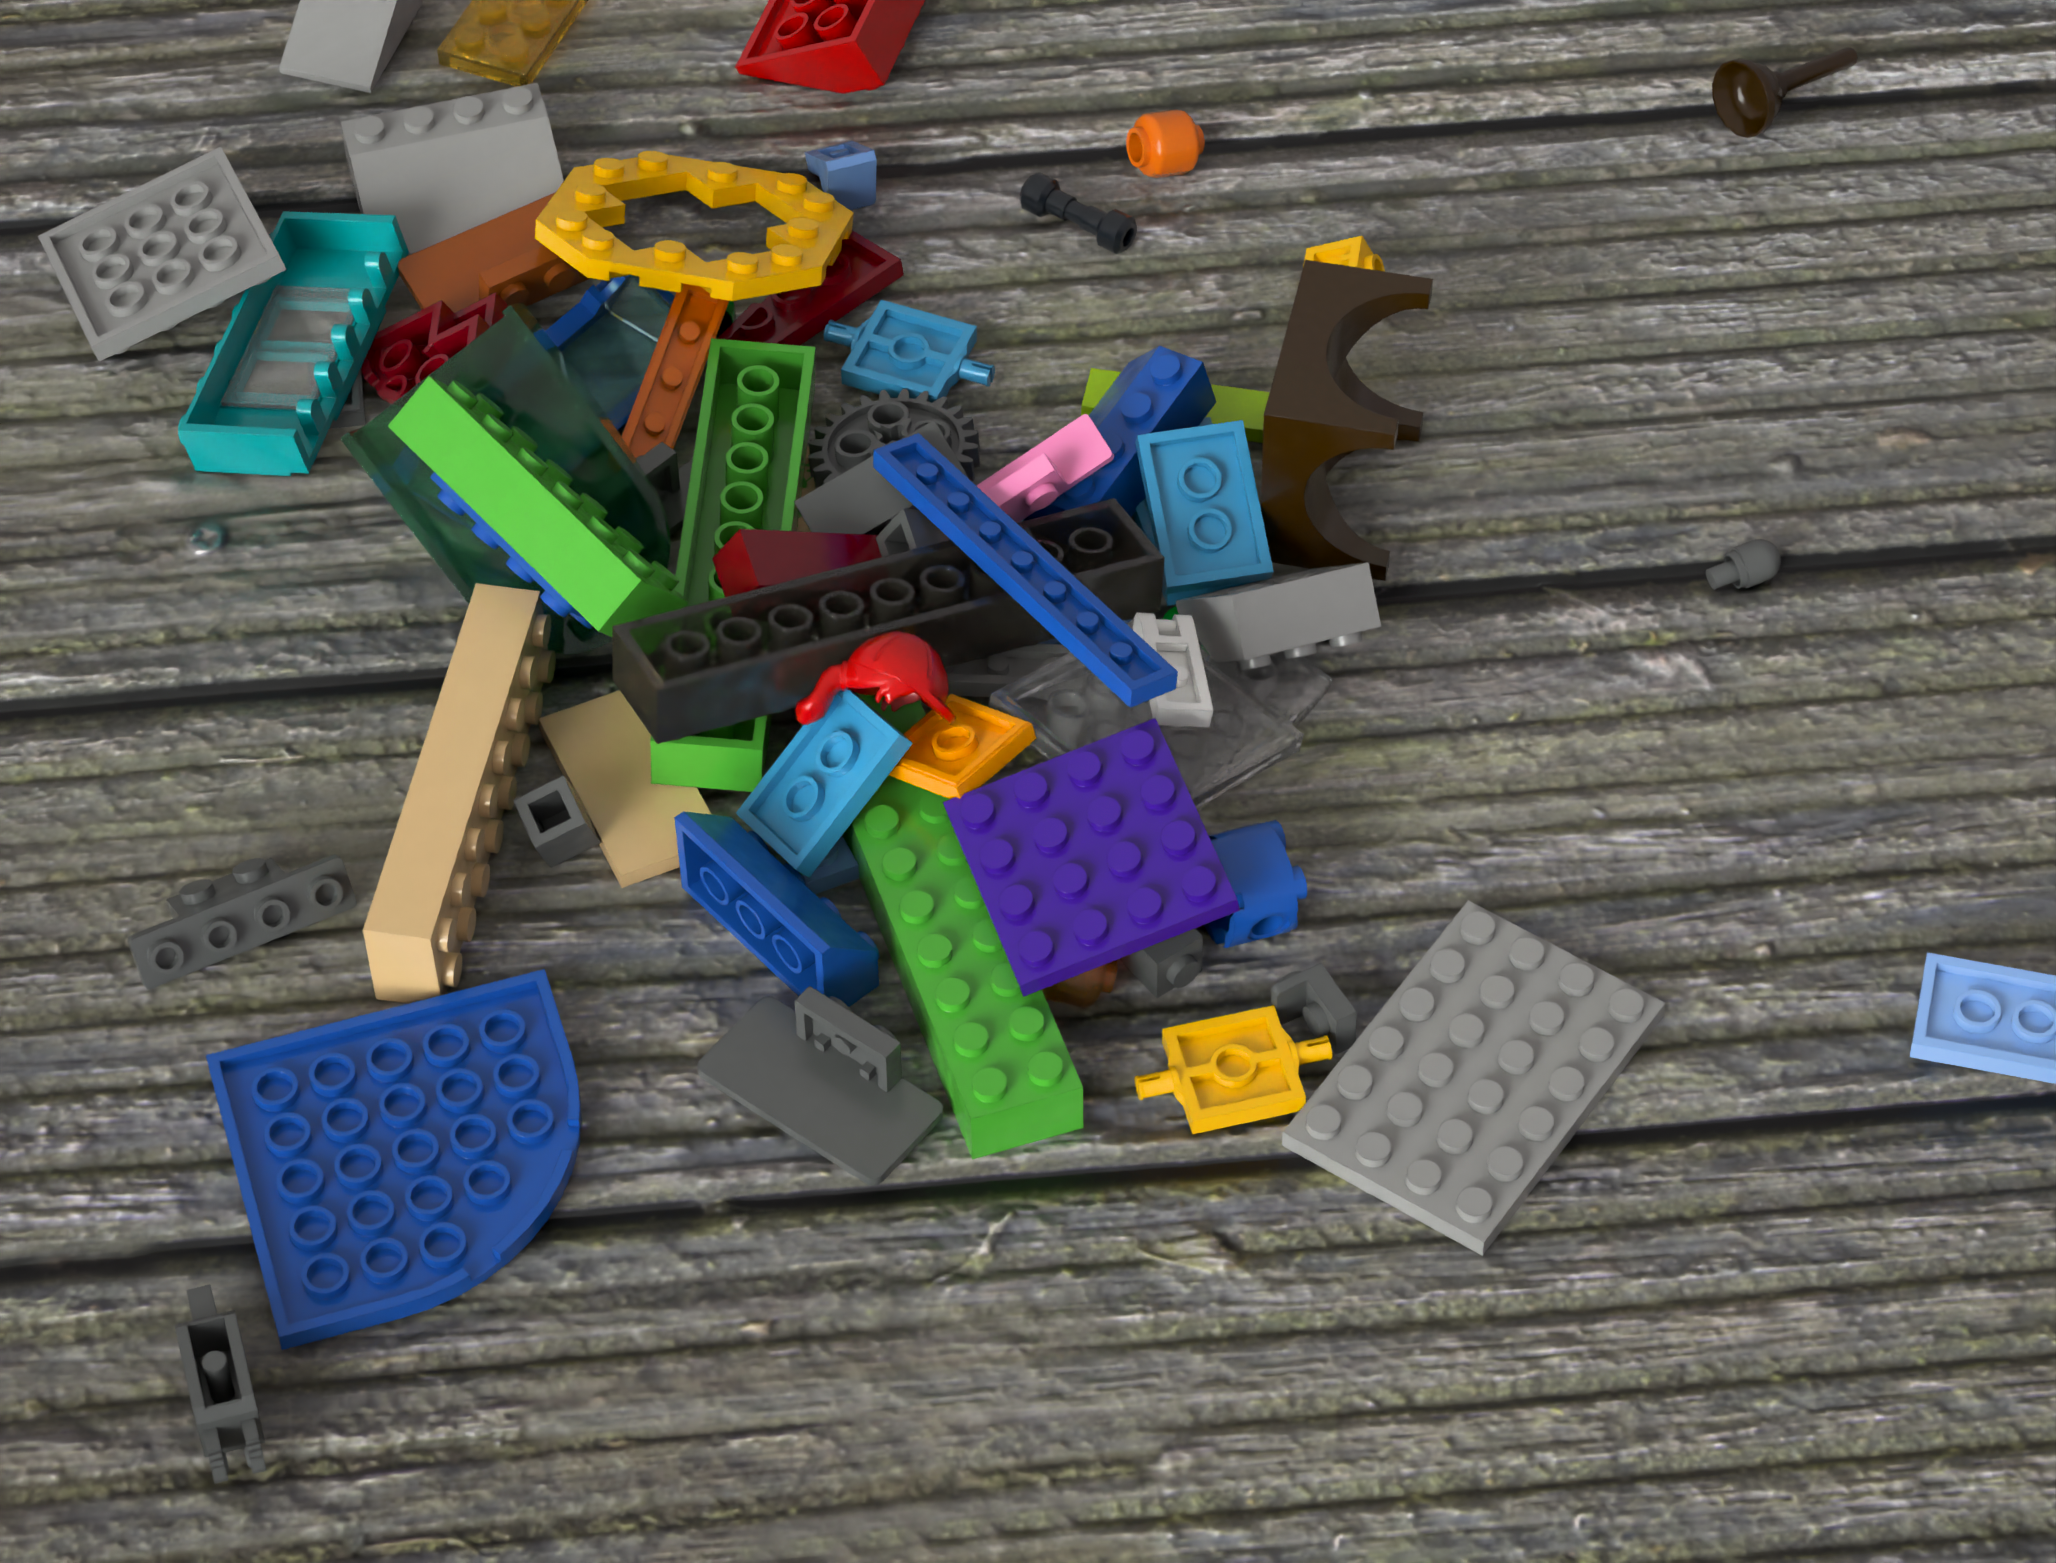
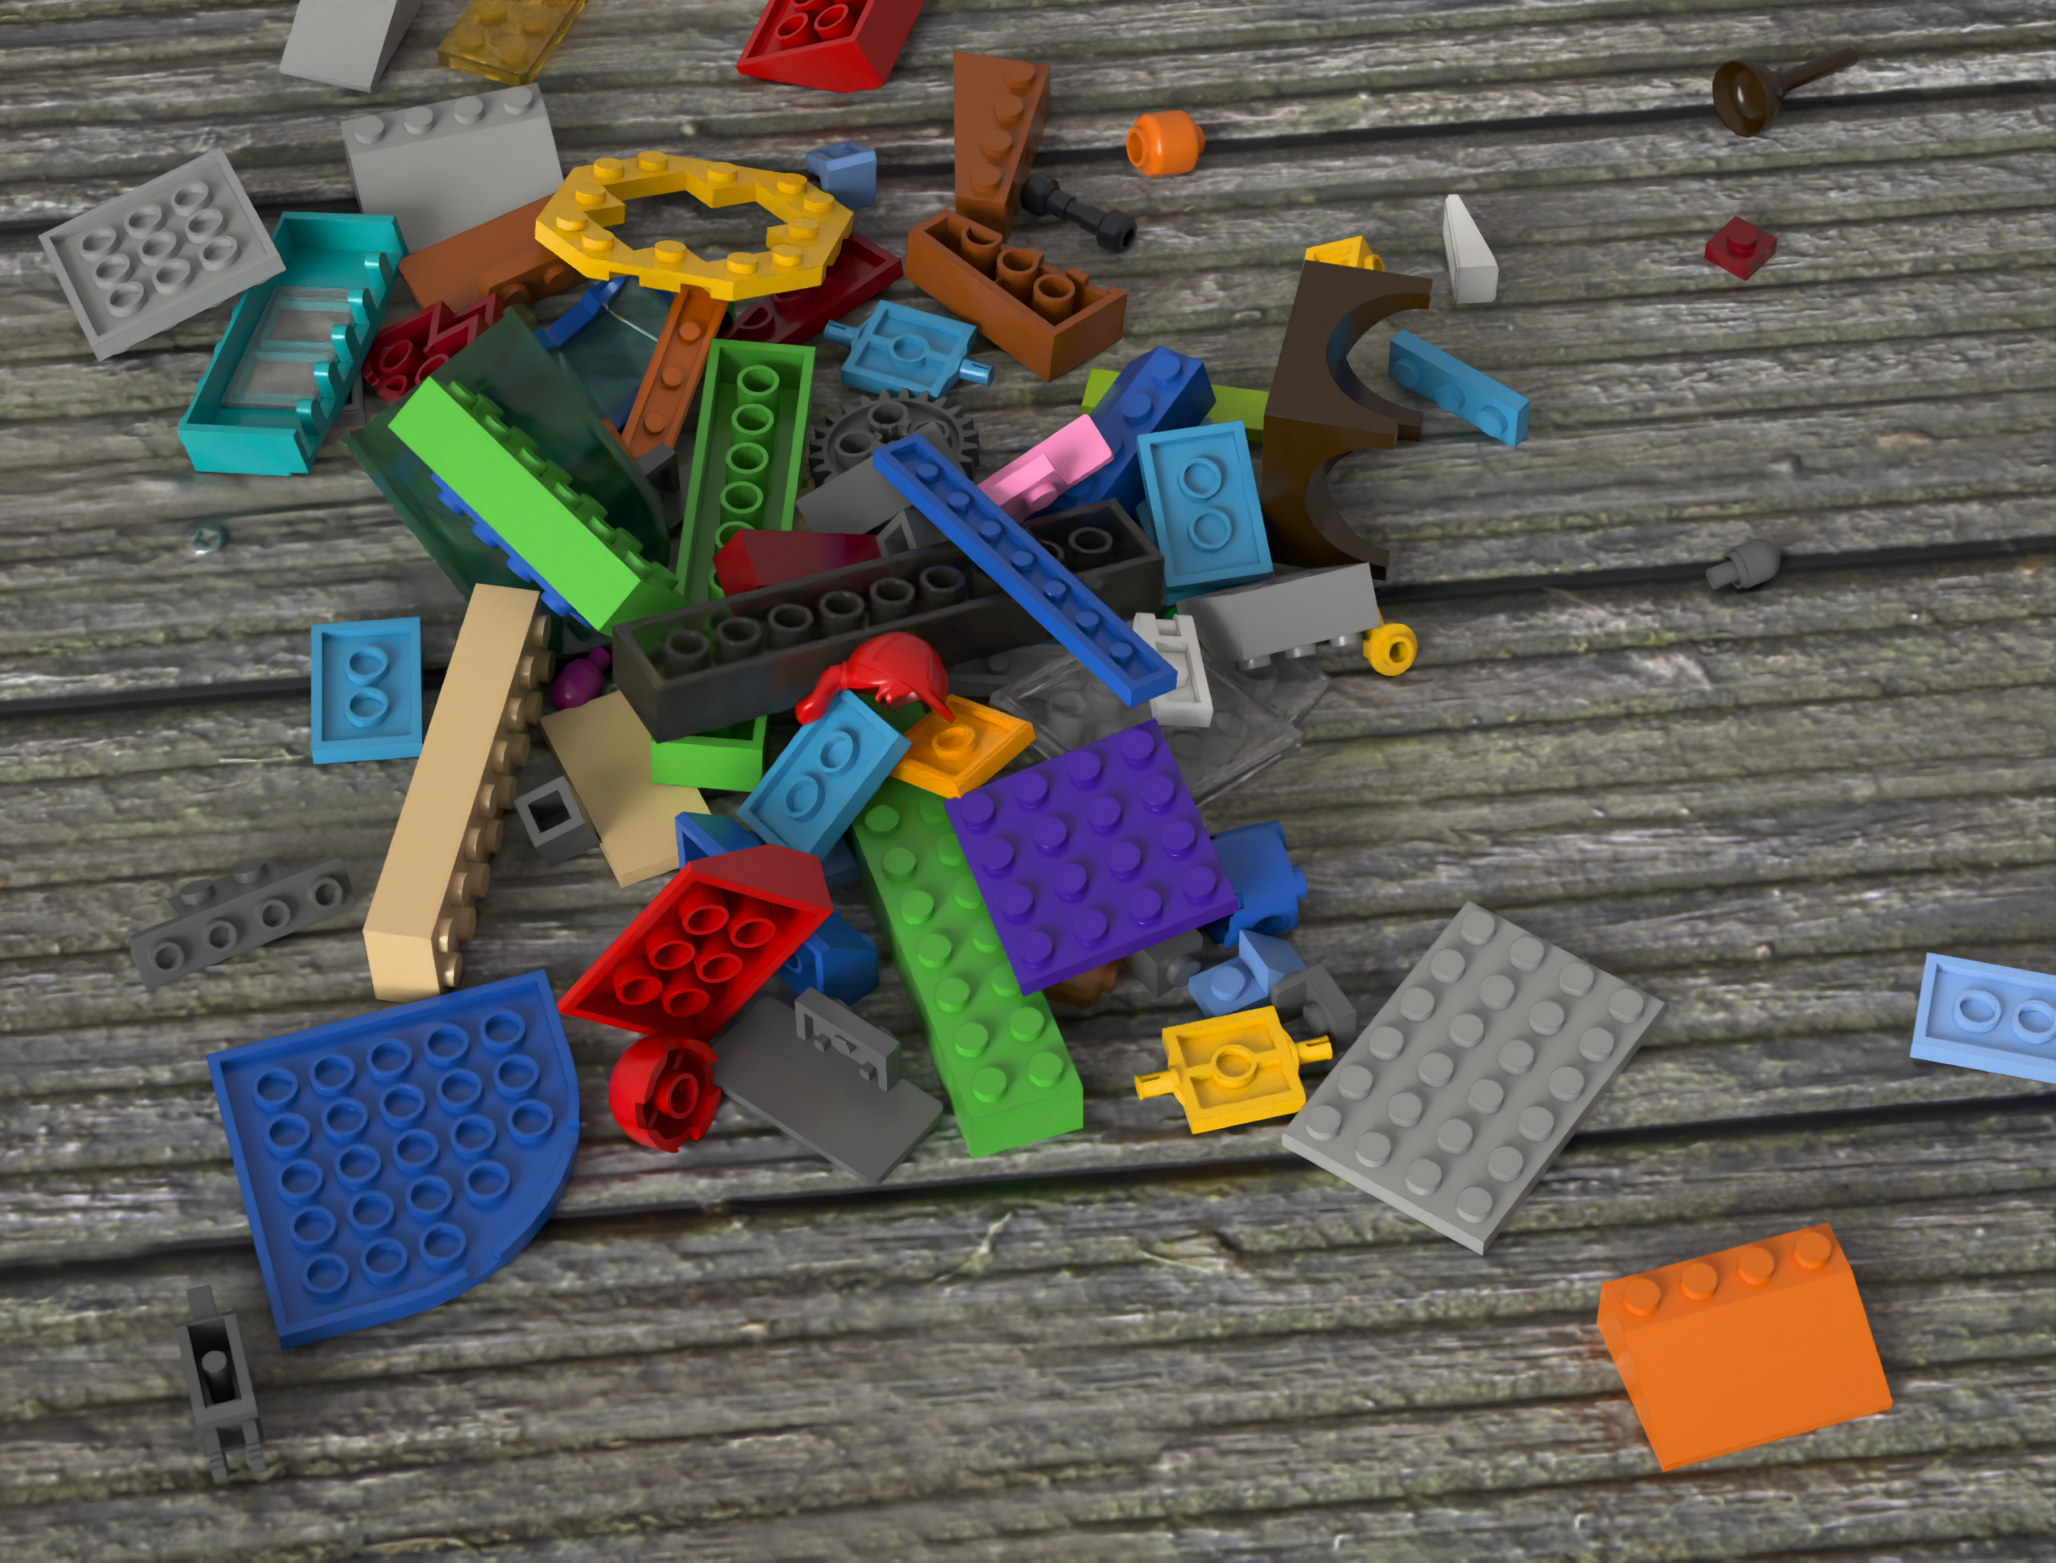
none -> dark azure plate [311,617,424,765]
none -> magenta cylinder [550,647,612,711]
none -> red slope [556,843,834,1043]
none -> red cylinder [609,1033,721,1154]
none -> dark orange wedge [905,209,1128,383]
none -> dark orange wedge [953,51,1051,245]
none -> medium blue slope [1188,929,1308,1019]
none -> yellow plate [1363,606,1418,676]
none -> dark azure plate [1388,329,1530,448]
none -> white slope [1442,194,1499,304]
none -> orange slope [1596,1222,1893,1472]
none -> dark red plate [1704,216,1777,281]

